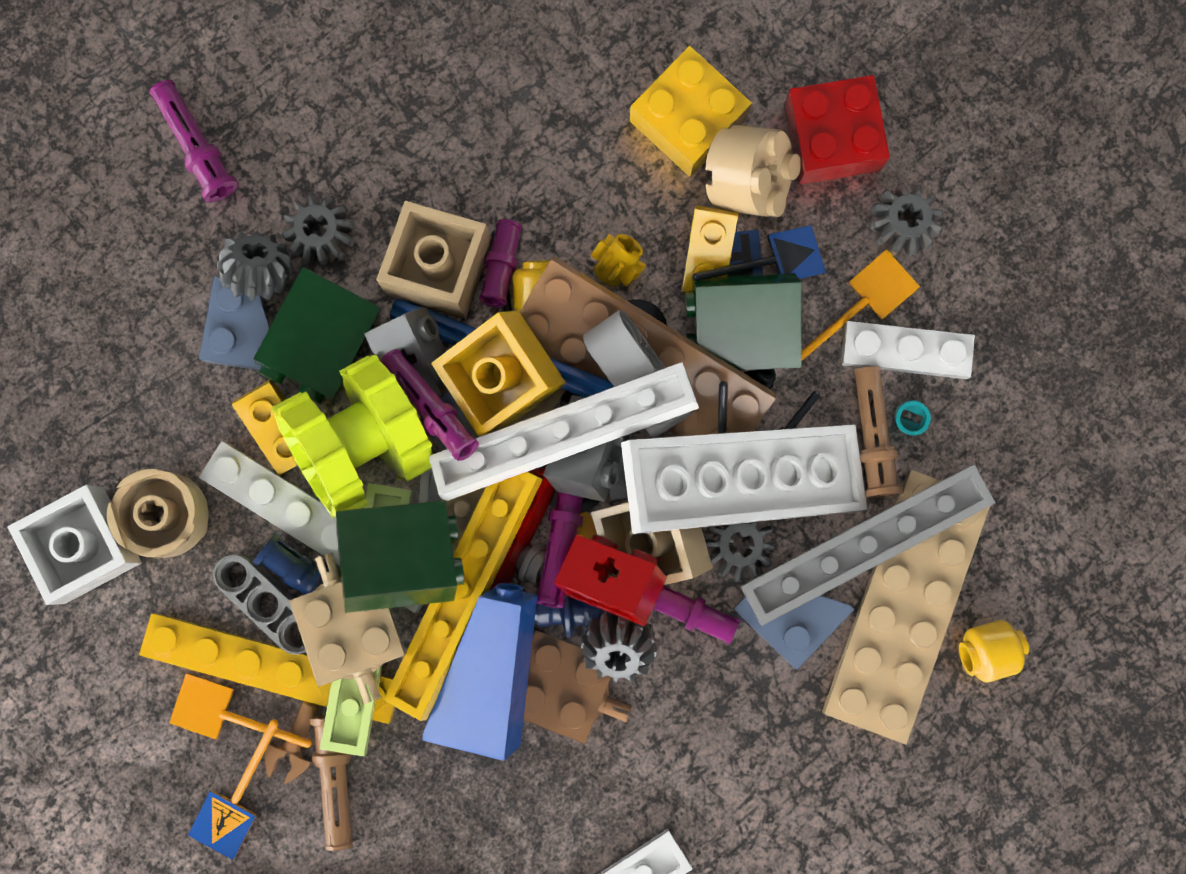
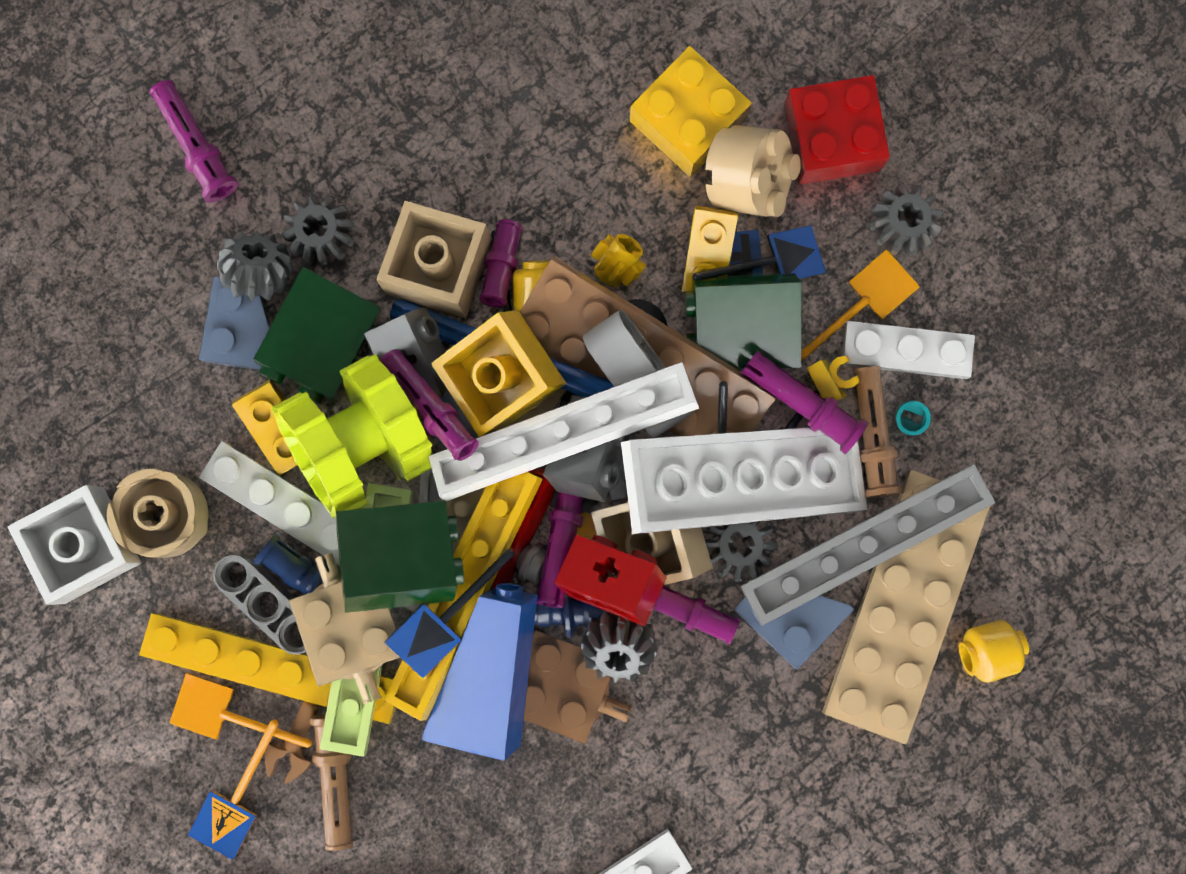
none -> piece [384,549,514,678]
none -> magenta pin [741,350,868,454]
none -> yellow tile [807,356,861,401]

